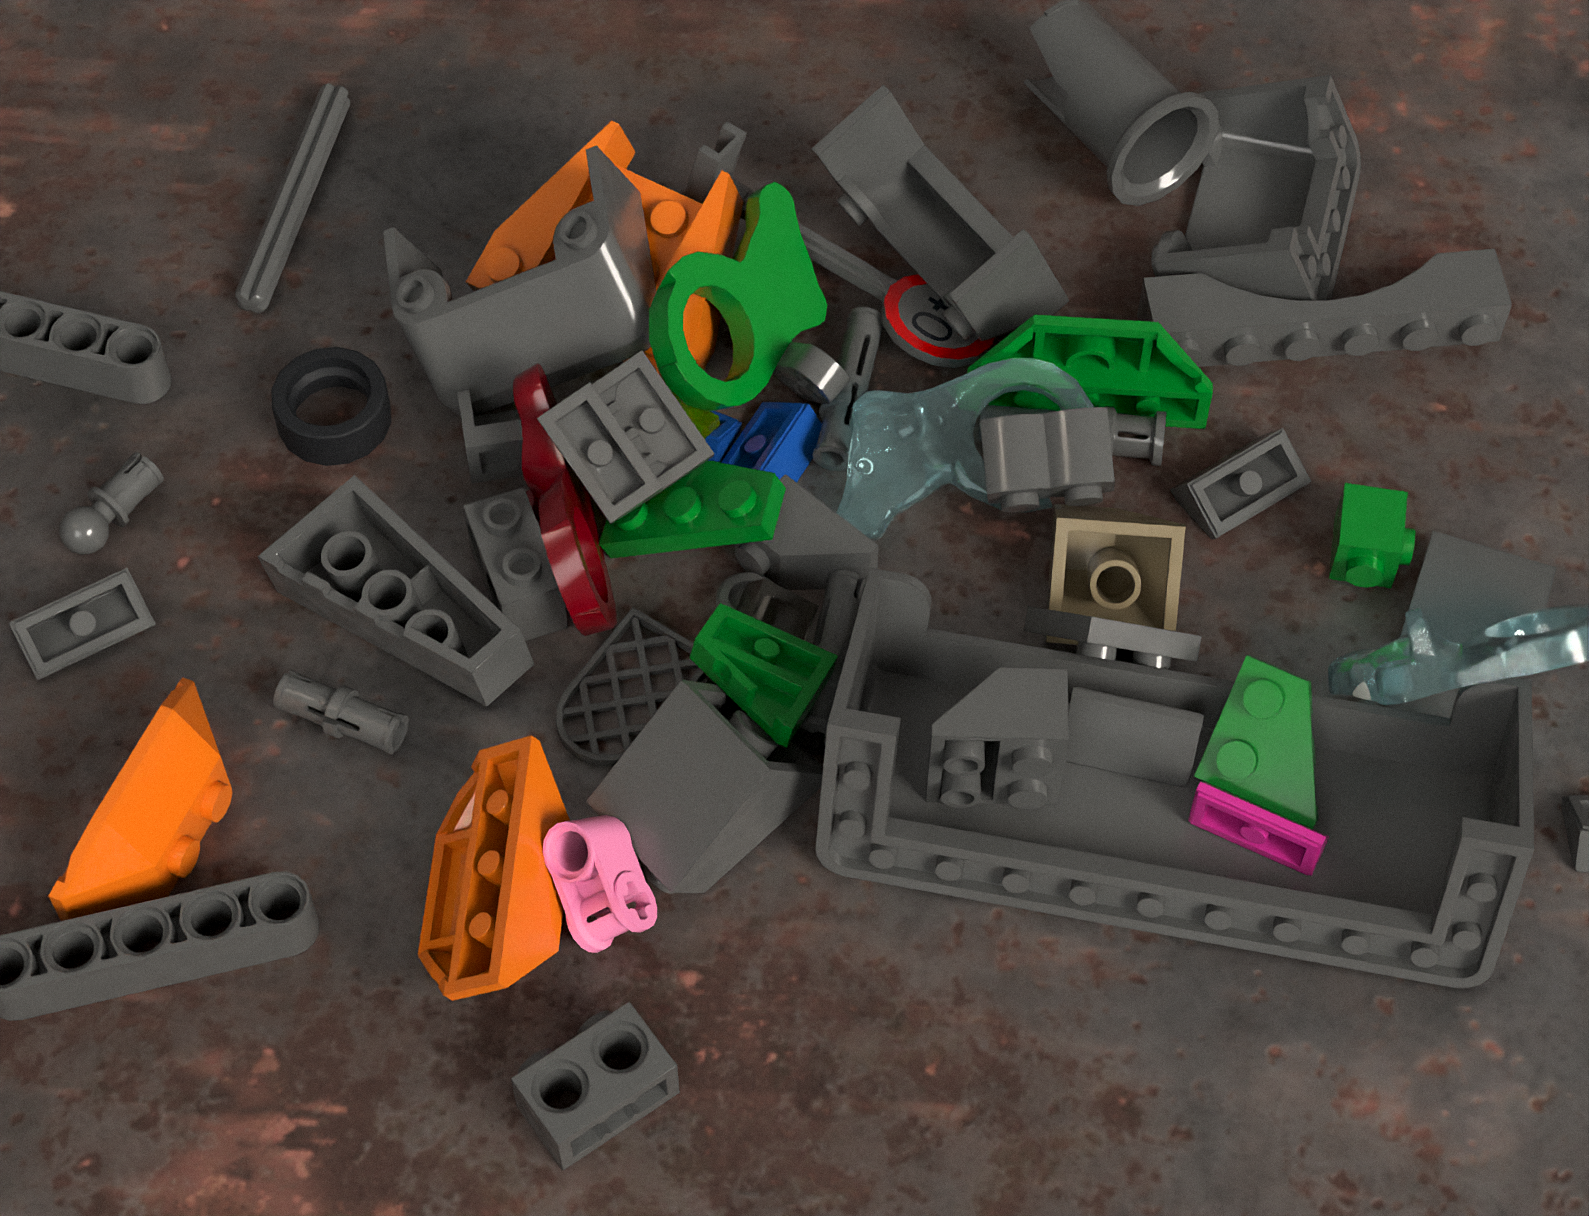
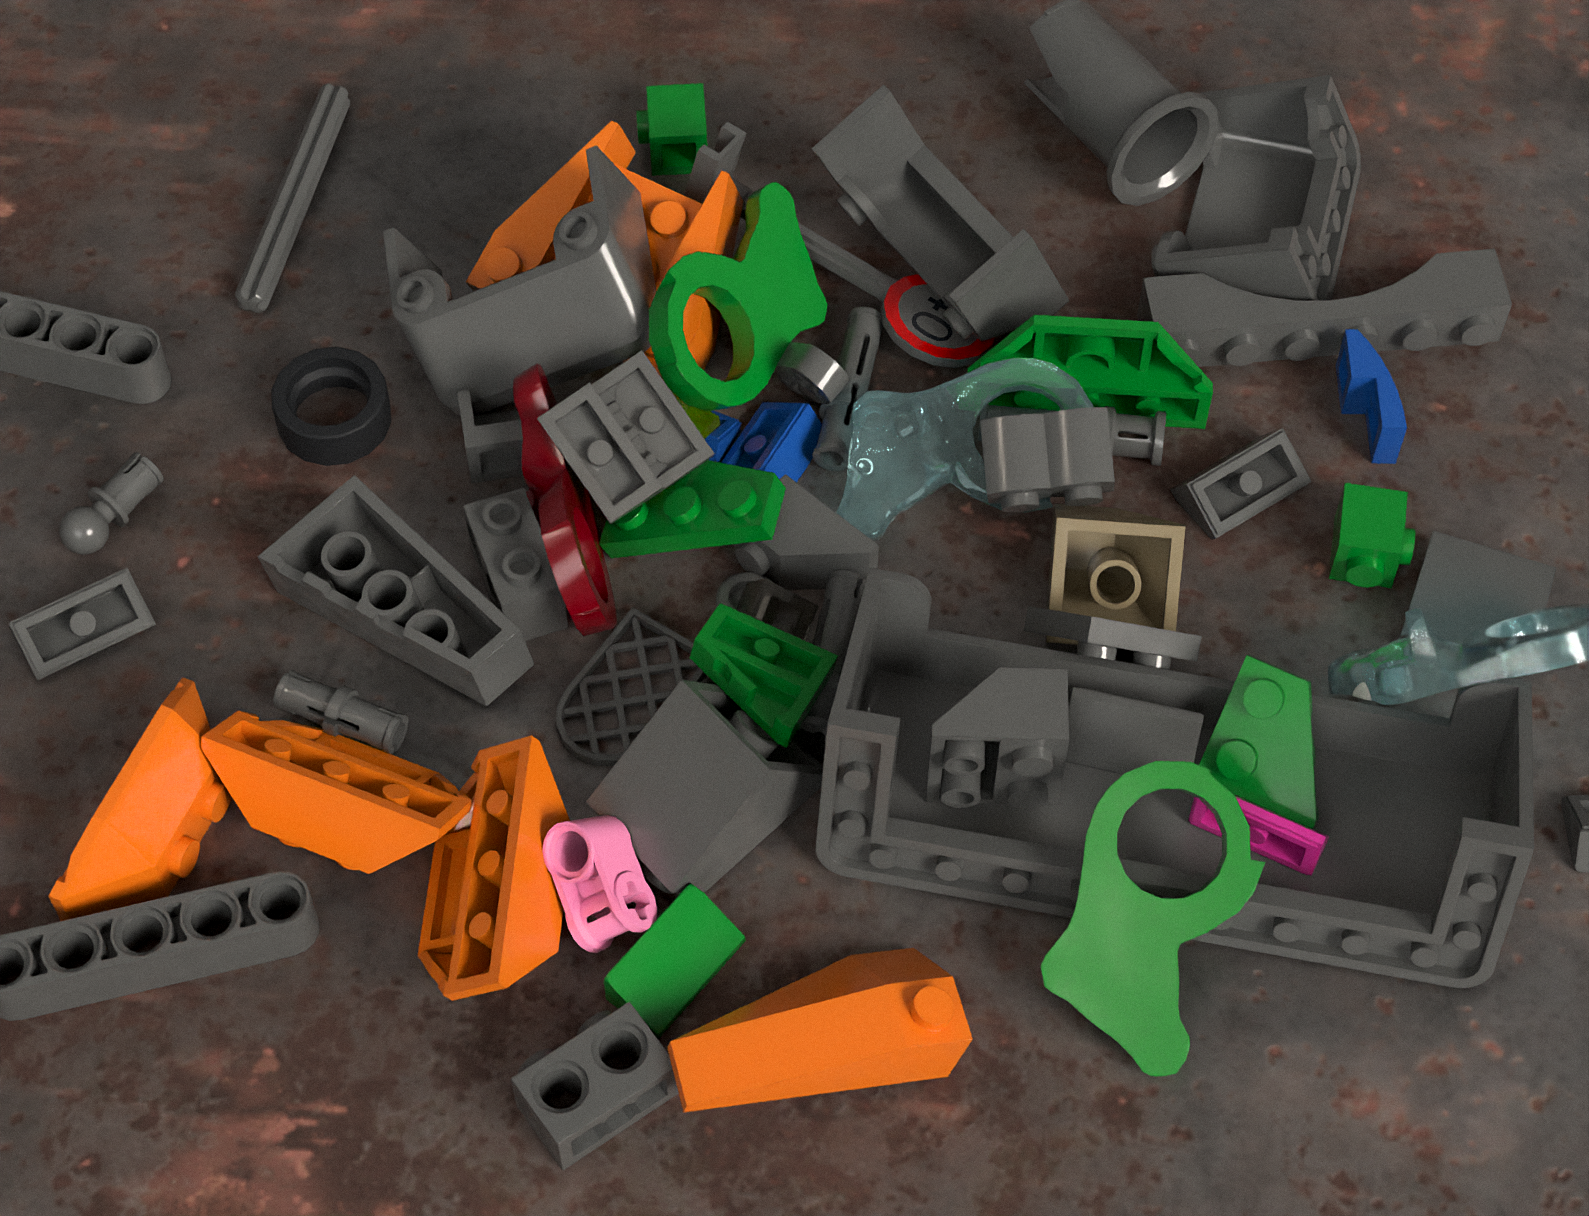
none -> orange wedge [201,710,472,874]
none -> green slope [604,883,746,1039]
none -> green brick [636,83,707,176]
none -> orange wedge [667,948,973,1113]
none -> green animal [1041,761,1265,1077]
none -> blue slope [1336,329,1407,464]

